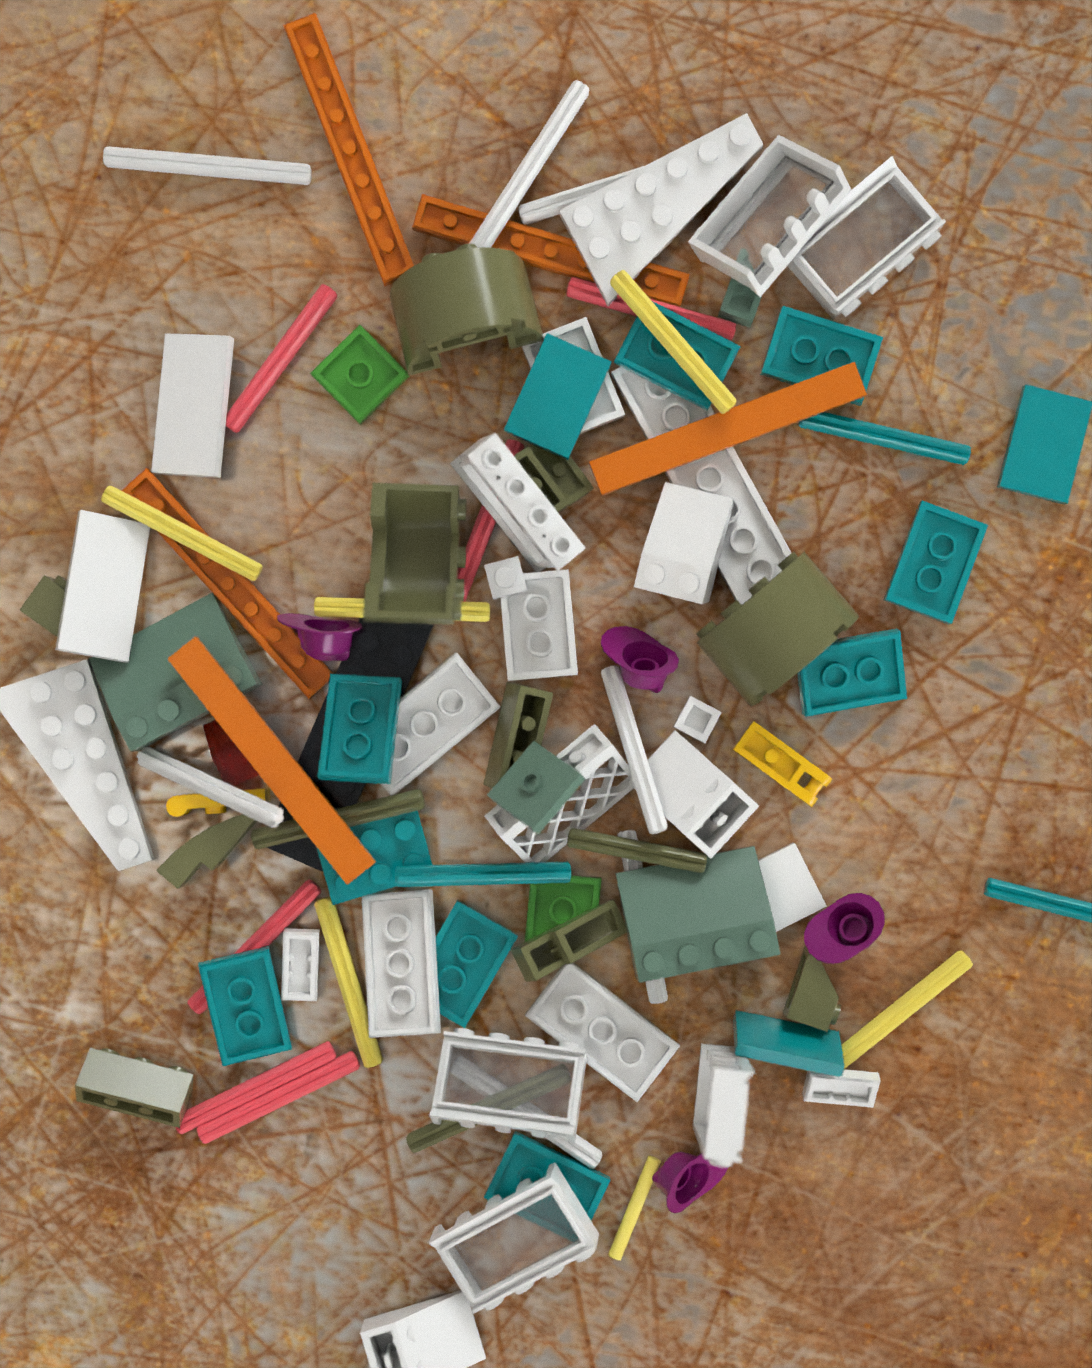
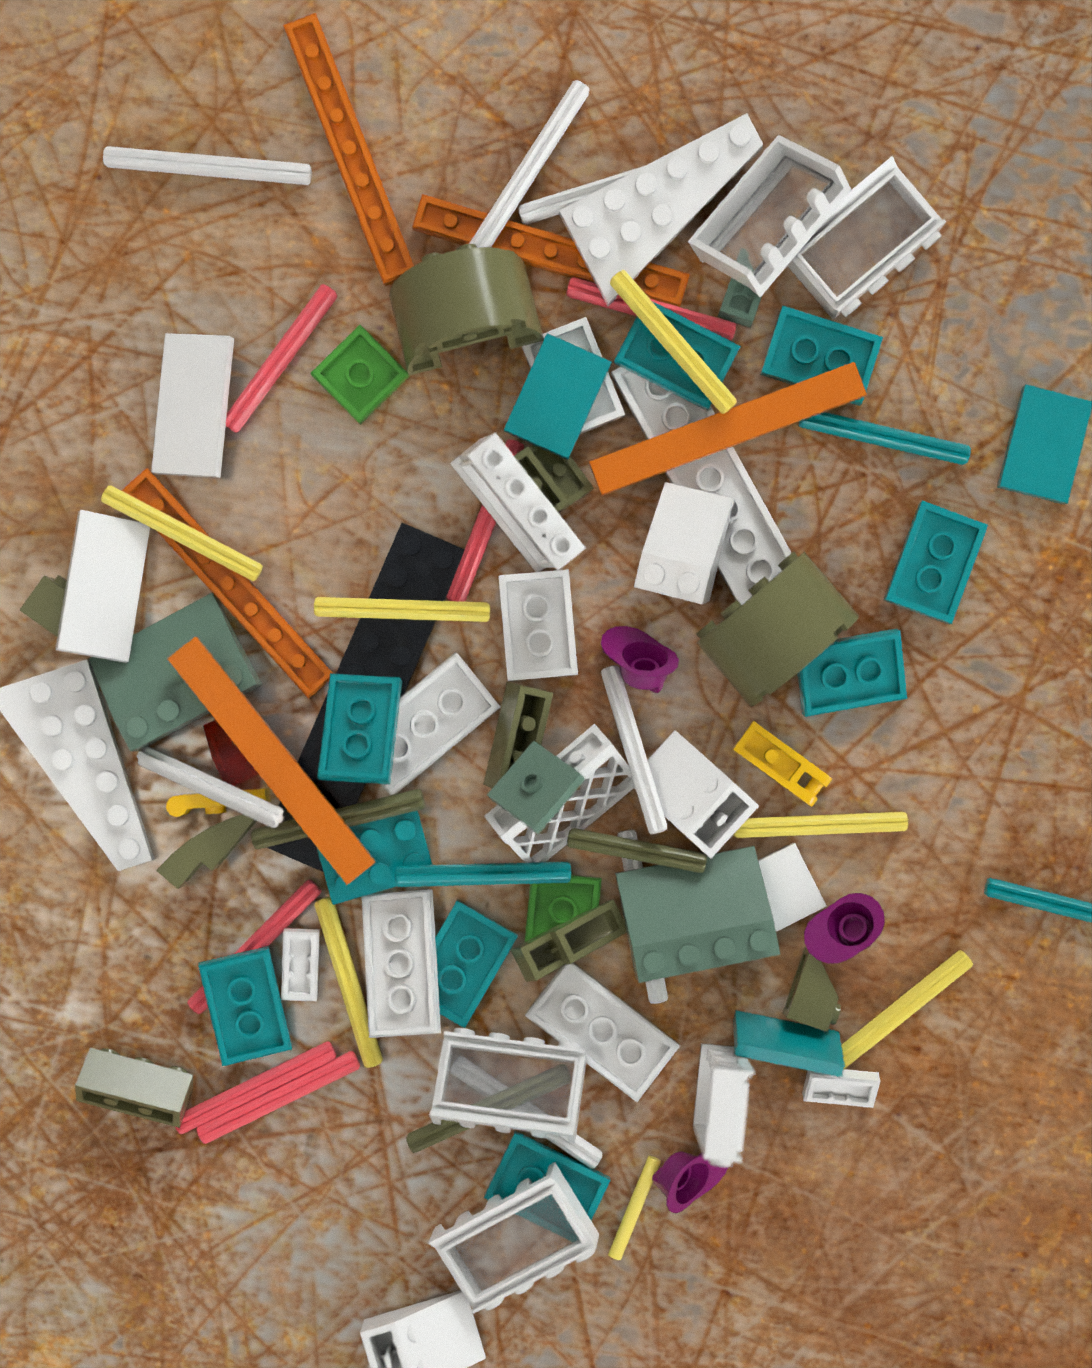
magenta piece [277,613,362,661] -> none
olive cylinder [363,483,467,625] -> none
white plate [484,556,527,600] -> none
white plate [673,696,722,743] -> none
none -> light yellow axle [733,812,908,838]

